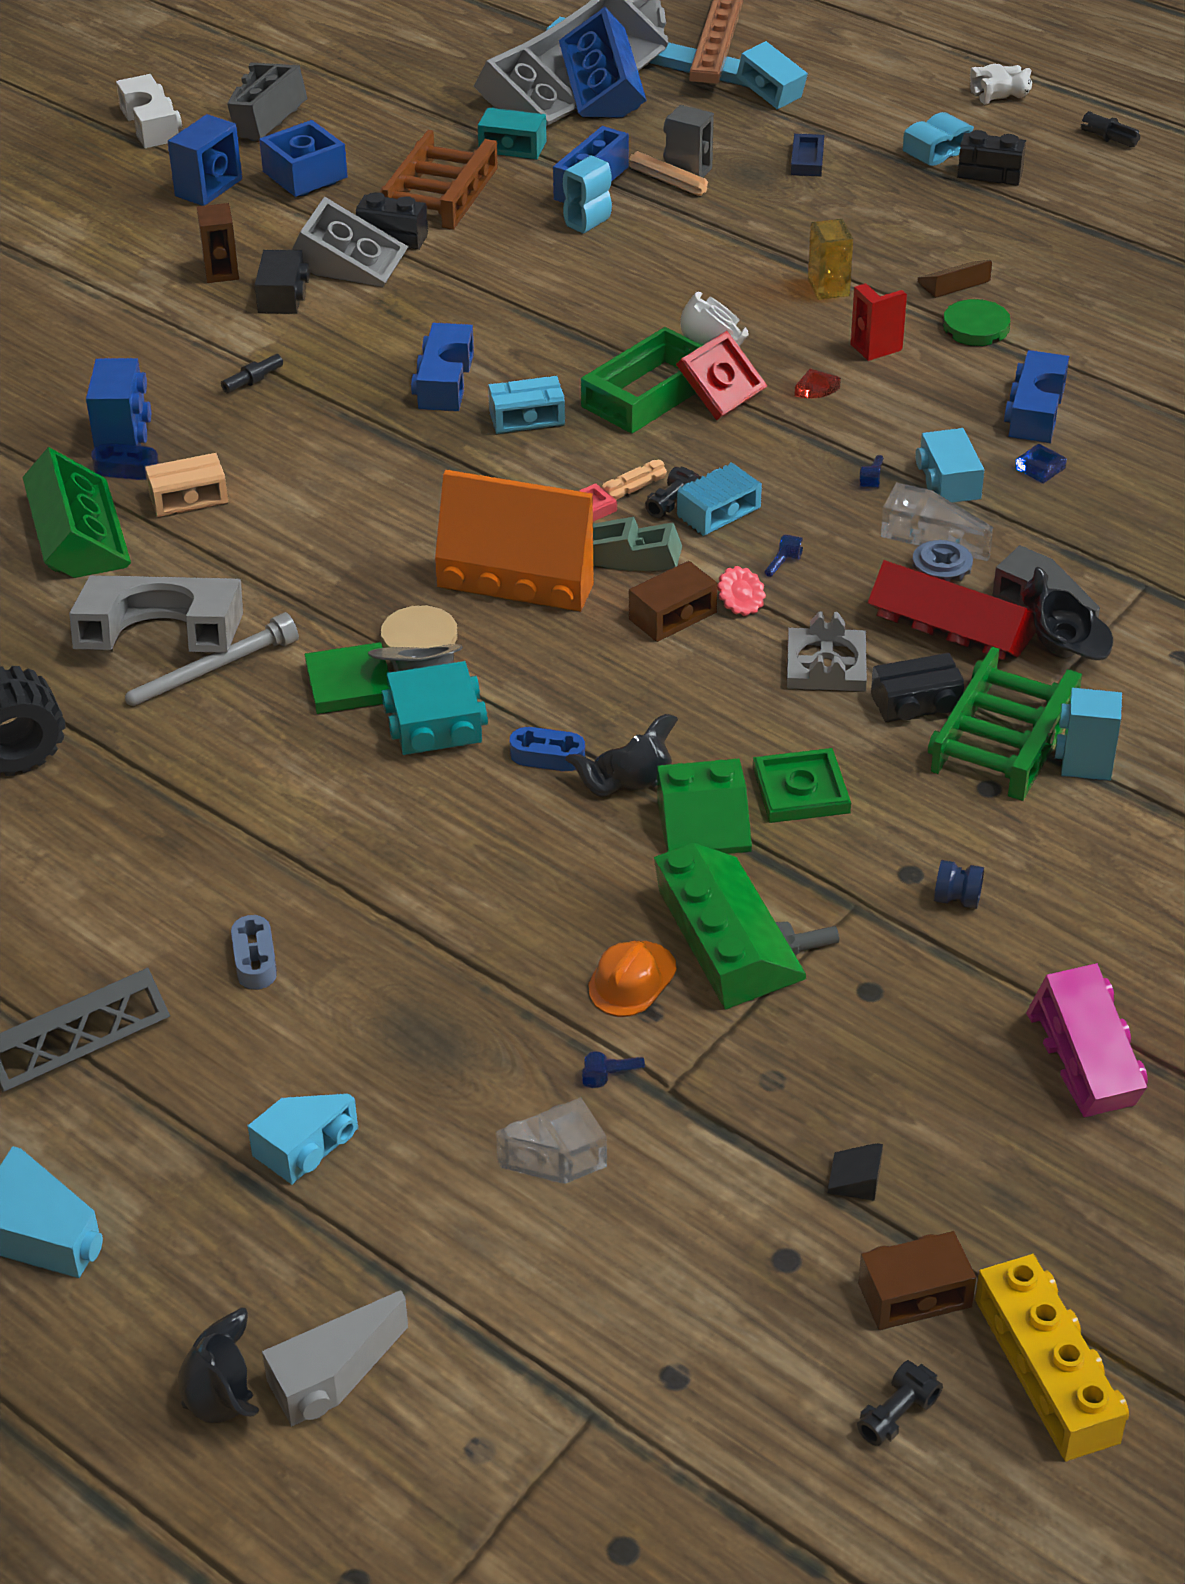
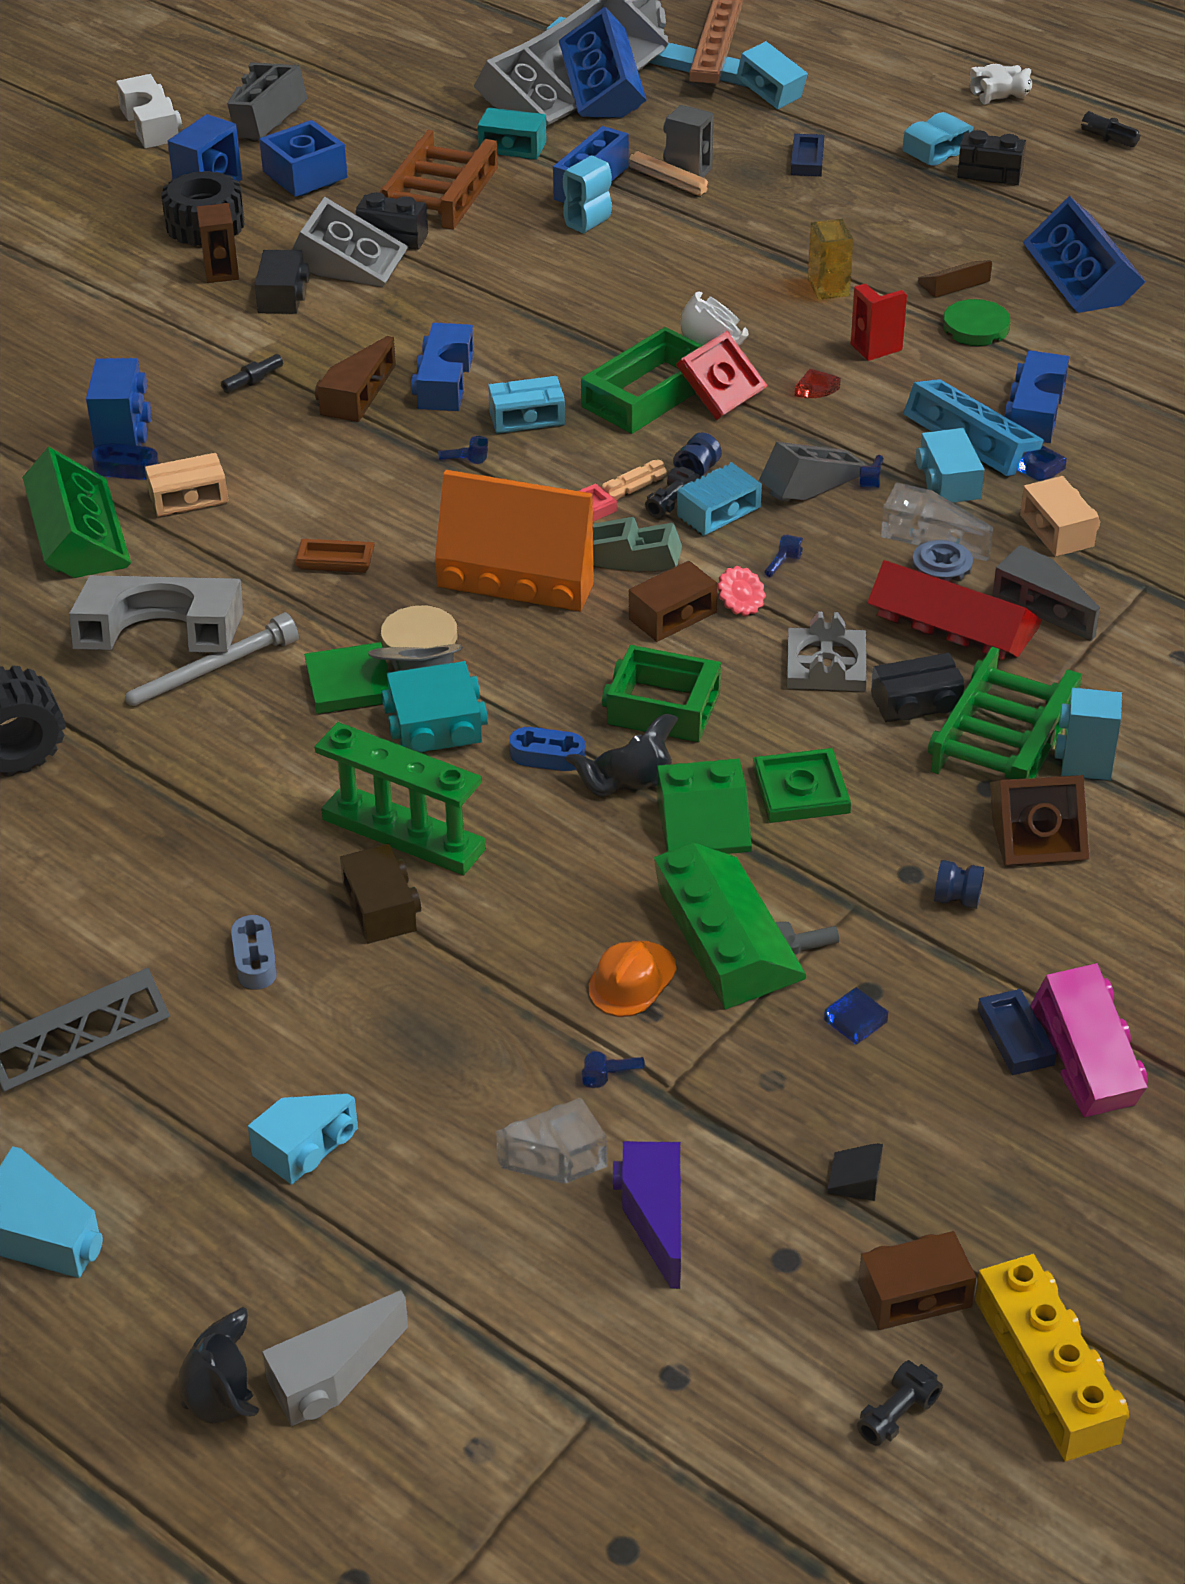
black hair [1022,567,1113,660] -> none
none -> black tyre [161,171,245,246]
none -> dark orange tile [295,539,375,573]
none -> green fence [314,722,486,876]
none -> reddish brown slope [315,336,396,422]
none -> dark brown brick [340,844,421,944]
none -> clear blue hand [438,436,488,464]
none -> green window [602,645,721,742]
none -> dark purple slope [613,1141,681,1289]
none -> dark blue wheel [673,432,722,477]
none -> dark grey slope [759,442,870,502]
none -> clear blue tile [824,987,889,1045]
none -> dark azure fence [903,379,1044,476]
none -> dark blue tile [977,989,1057,1075]
none -> reddish brown slope [990,775,1090,865]
none -> light nougat brick [1020,476,1100,557]
none -> blue slope [1023,195,1146,313]

